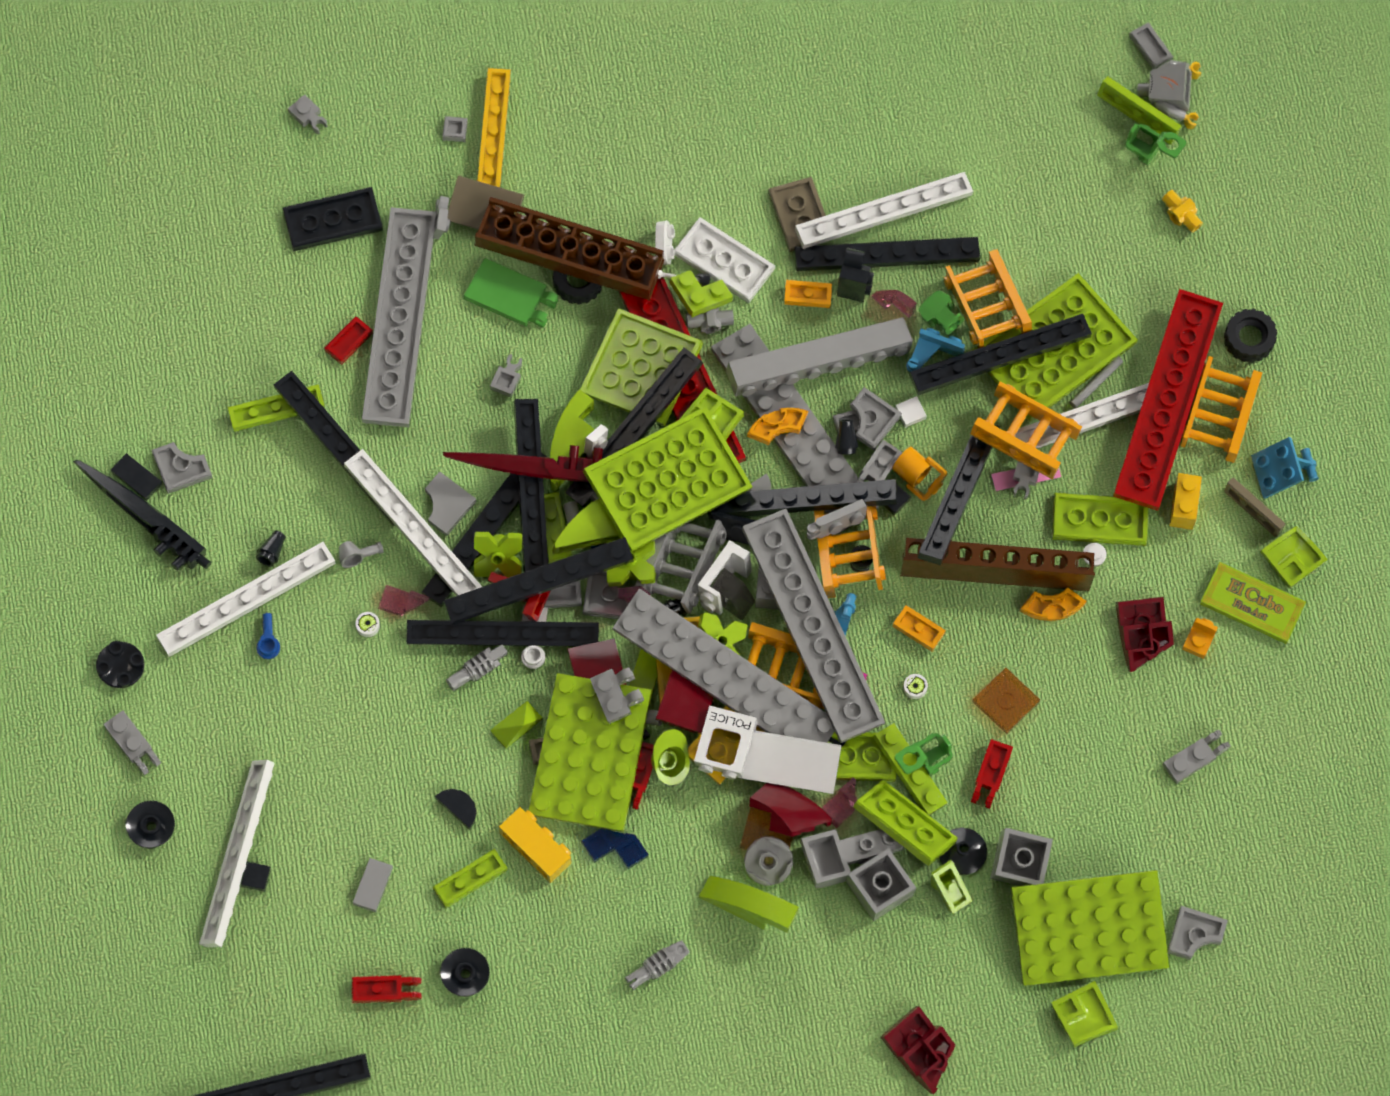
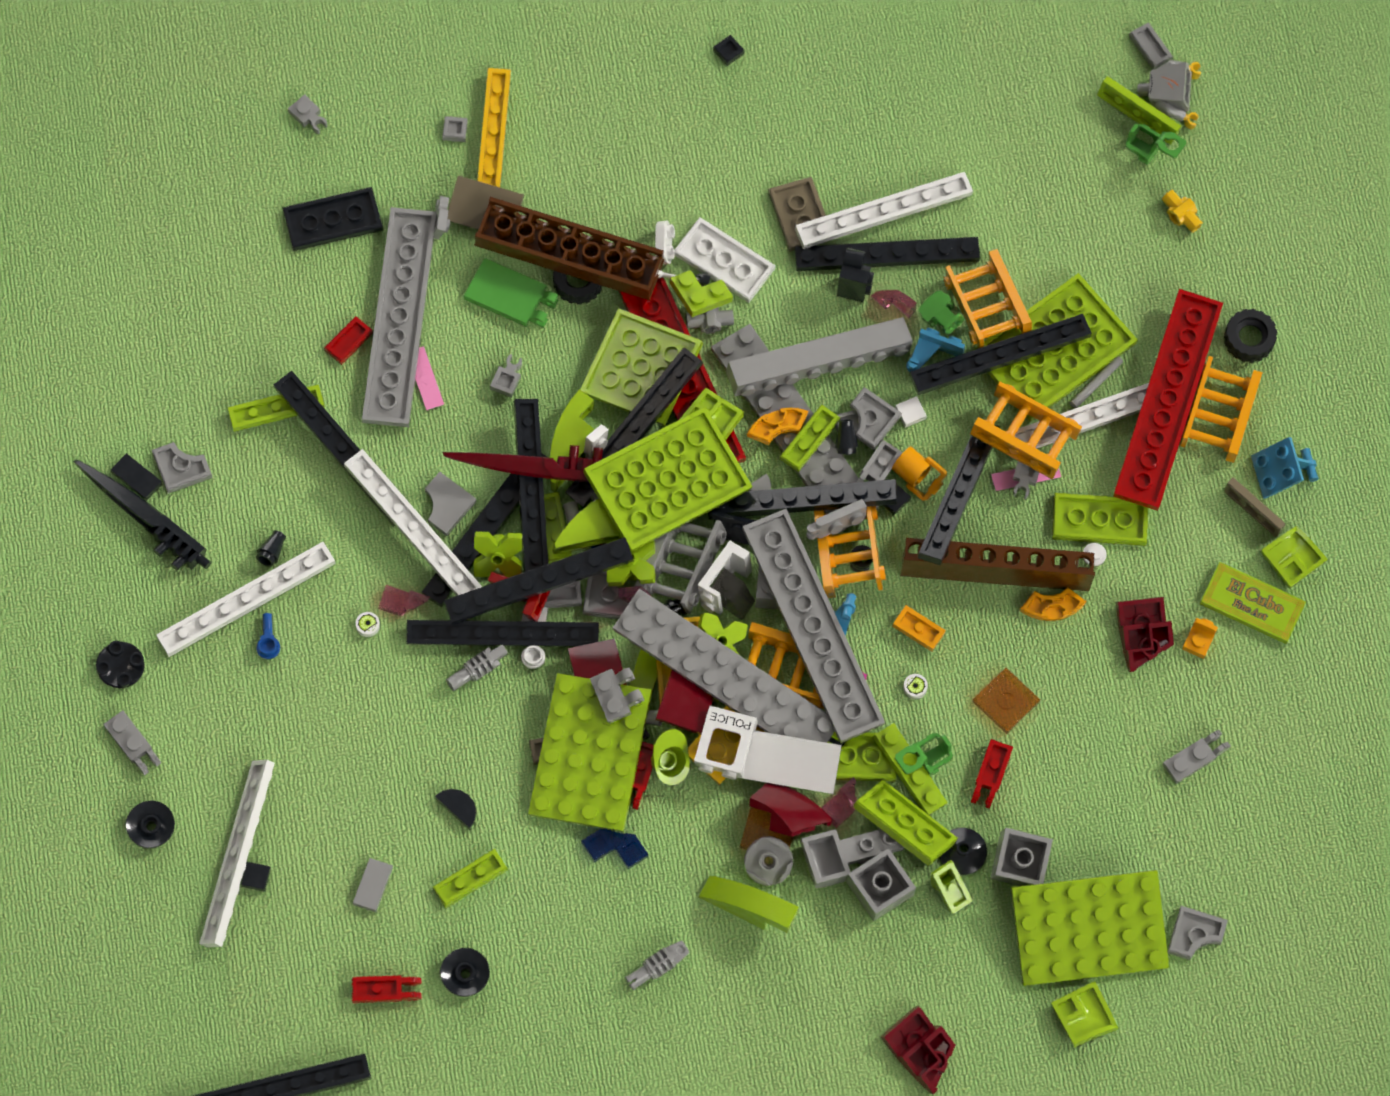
light grey bar [339,541,384,568] -> none
lime slope [490,701,543,749] -> none
yellow brick [499,807,571,883] -> none
light orange plate [784,280,832,308] -> none
yellow brick [1169,473,1202,530] -> none
none -> bright pink piece [415,346,444,410]
none -> black tile [713,35,745,66]
none -> lime tile [780,404,840,472]

